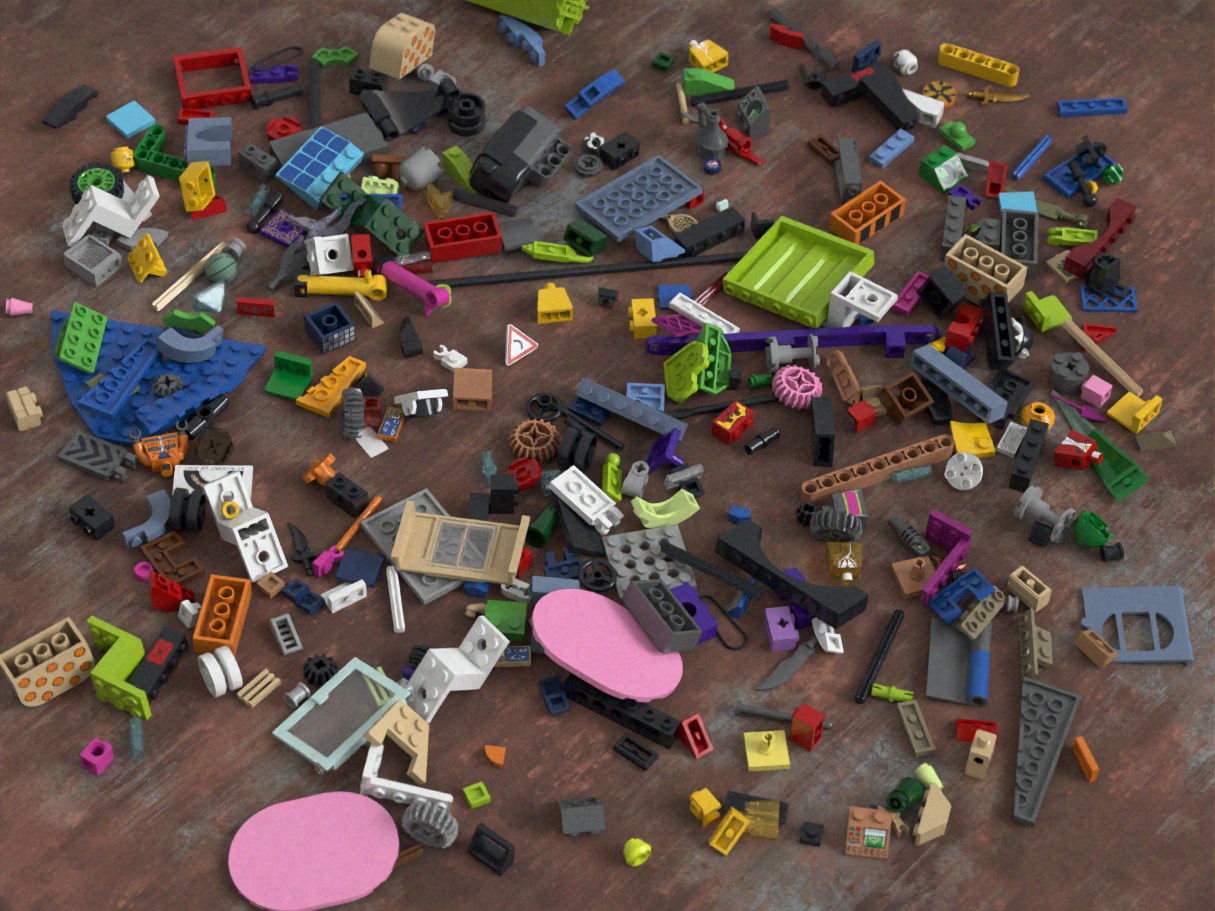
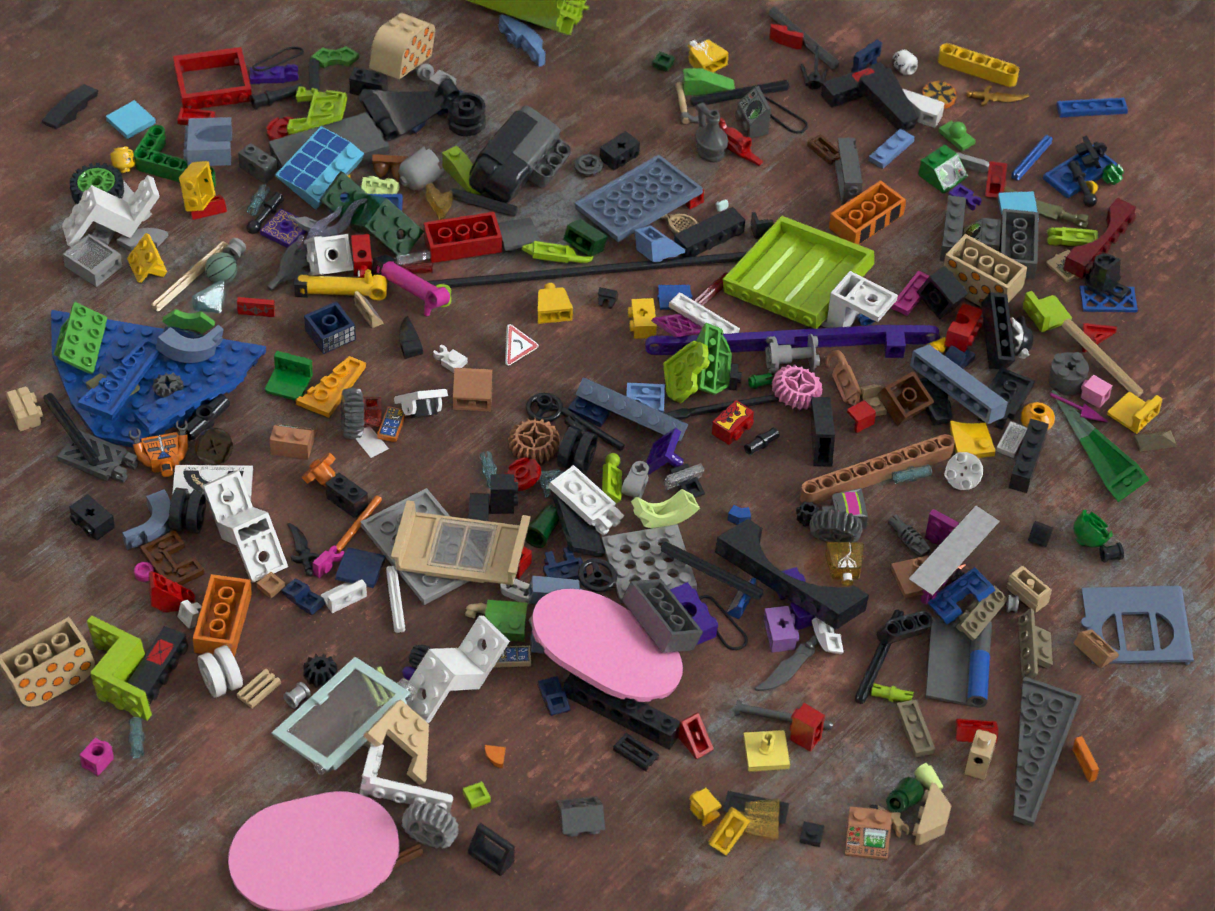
bright pink cone [5,298,33,316] -> none
yellow axle [220,500,239,519] -> none
light grey slope [269,613,303,656] -> none
black panel [354,371,384,403] -> none
blue piece [464,581,490,599] -> none
blue slope [564,69,626,120] -> none
dark grey brick [581,132,605,154] -> none
neon yellow cone [623,839,651,866] -> none
dark blue tile [703,158,721,175] -> none
light grey piece [1014,485,1076,544] -> none
red torso [1054,430,1103,471] -> none
none -> black axle [43,393,99,466]
none -> nougat slope [270,423,317,460]
none -> lime wing [287,87,348,135]
none -> black piece [764,96,808,133]
none -> black beam [876,611,933,645]
none -> flat silver sticker [909,506,1000,595]

